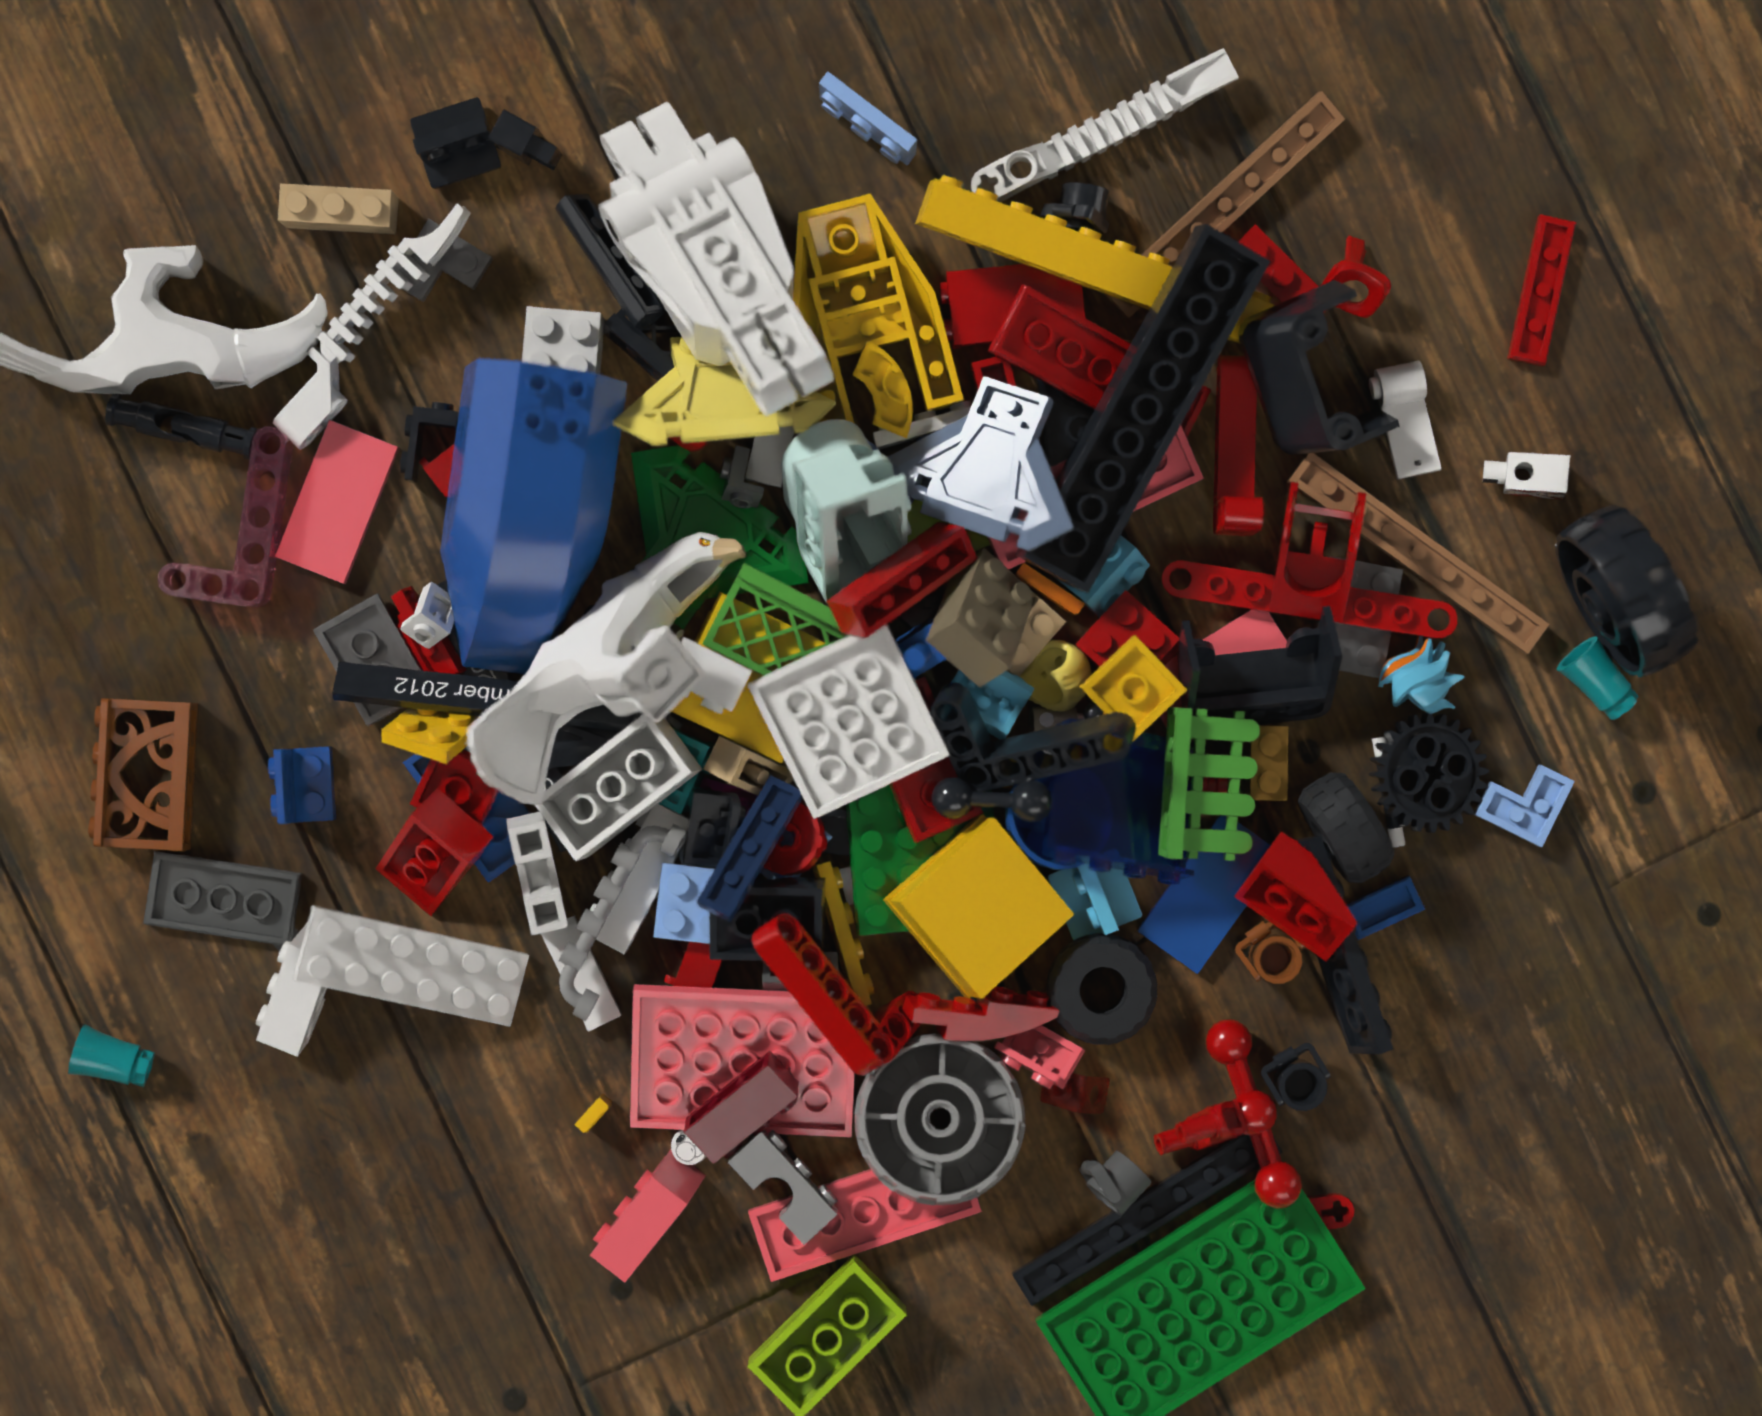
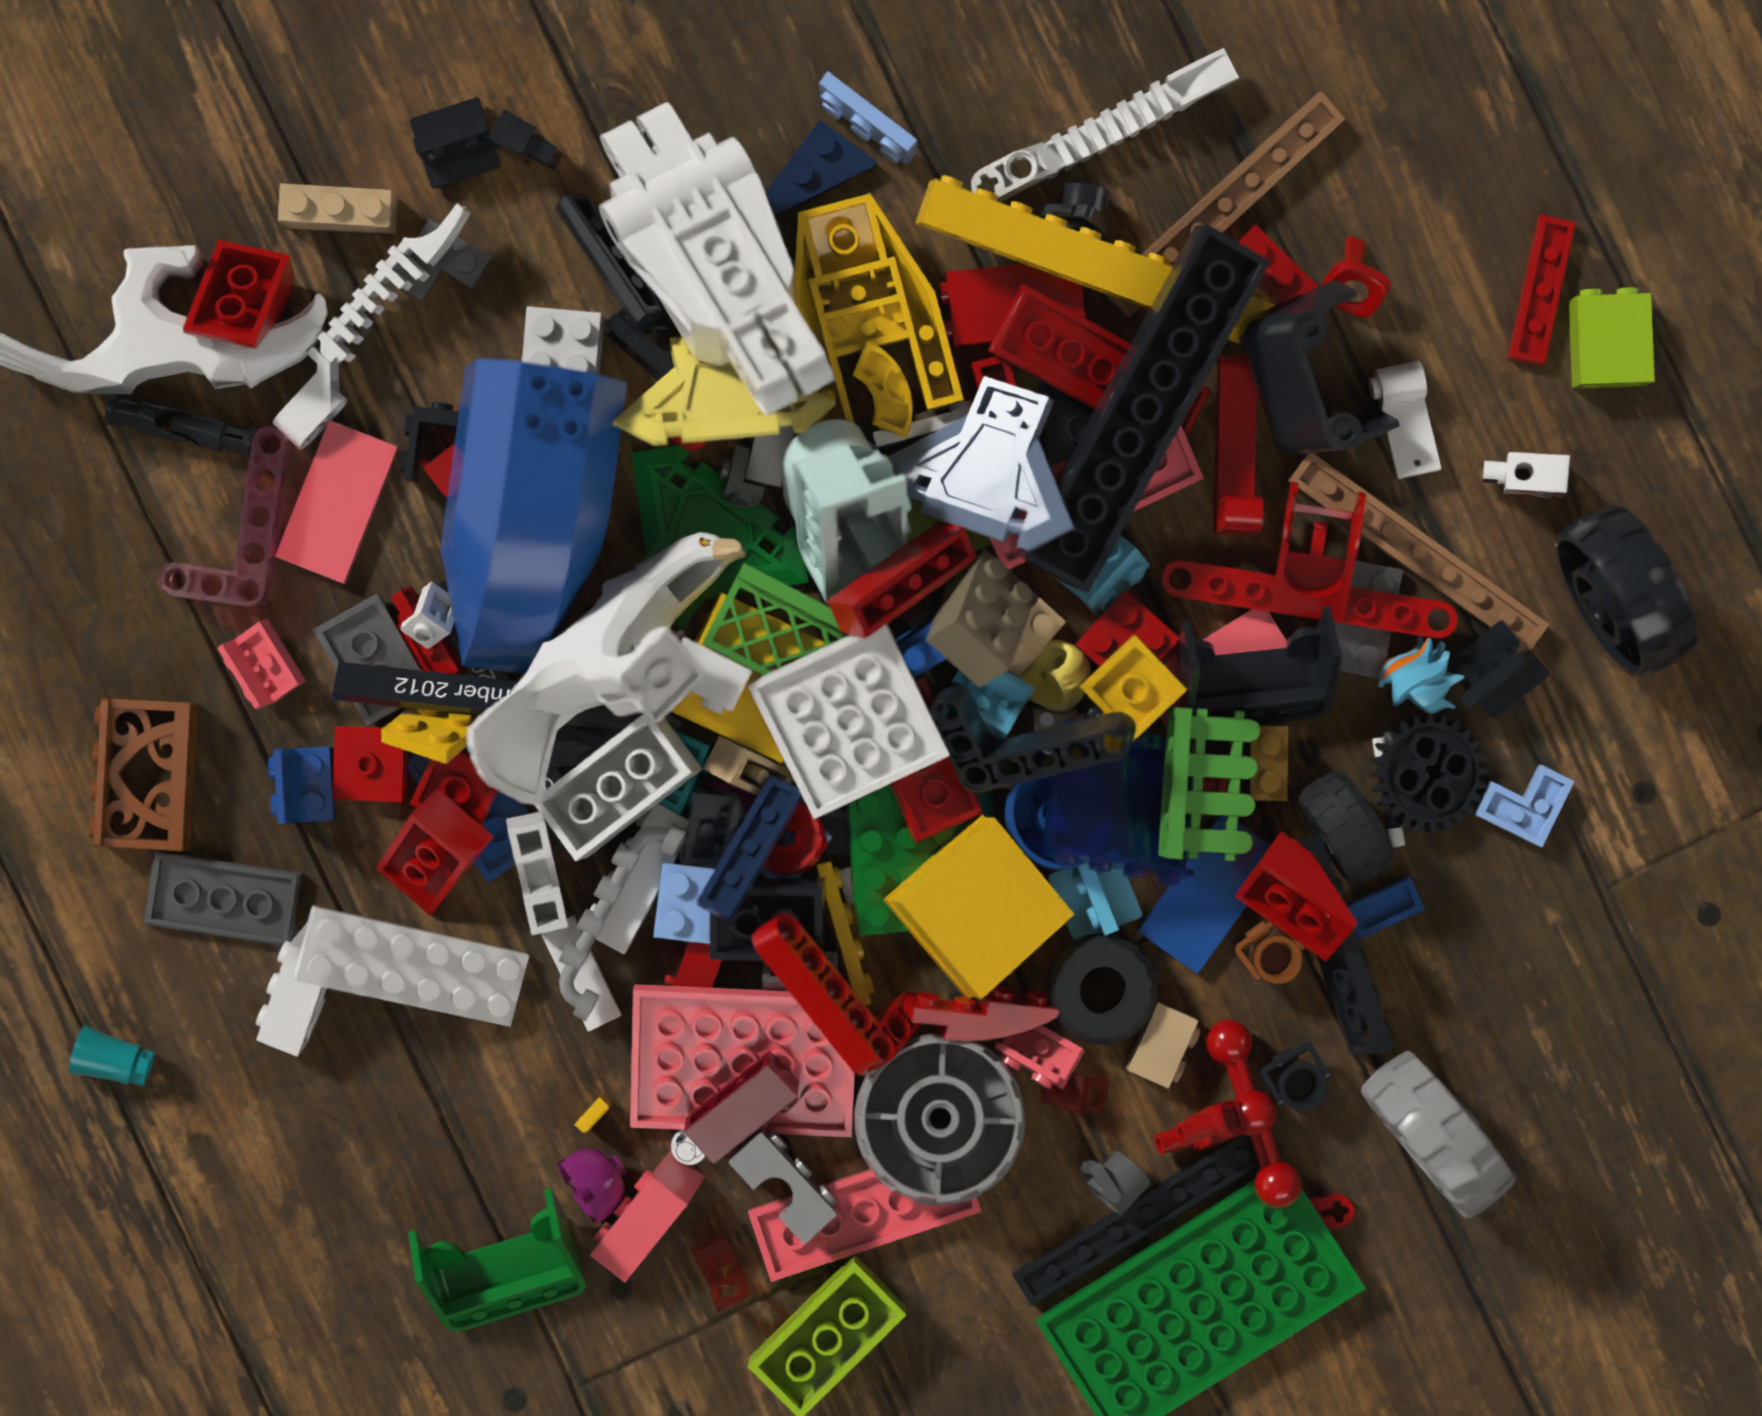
black piece [932,777,1053,823] -> none
orange tile [1015,563,1085,616] -> none
teal plant [1557,636,1639,720] -> none
none -> red slope [182,240,295,349]
none -> coral bracket [218,619,306,710]
none -> red plate [332,726,408,802]
none -> green windscreen [408,1188,586,1331]
none -> magenta cylinder [556,1148,626,1224]
none -> clear red bracket [691,1235,751,1312]
none -> dark blue wing [765,120,877,217]
none -> tan brick [1125,1001,1201,1089]
none -> light grey wheel [1361,1051,1516,1218]
none -> black bracket [1447,620,1549,719]
none -> lime brick [1569,287,1655,389]

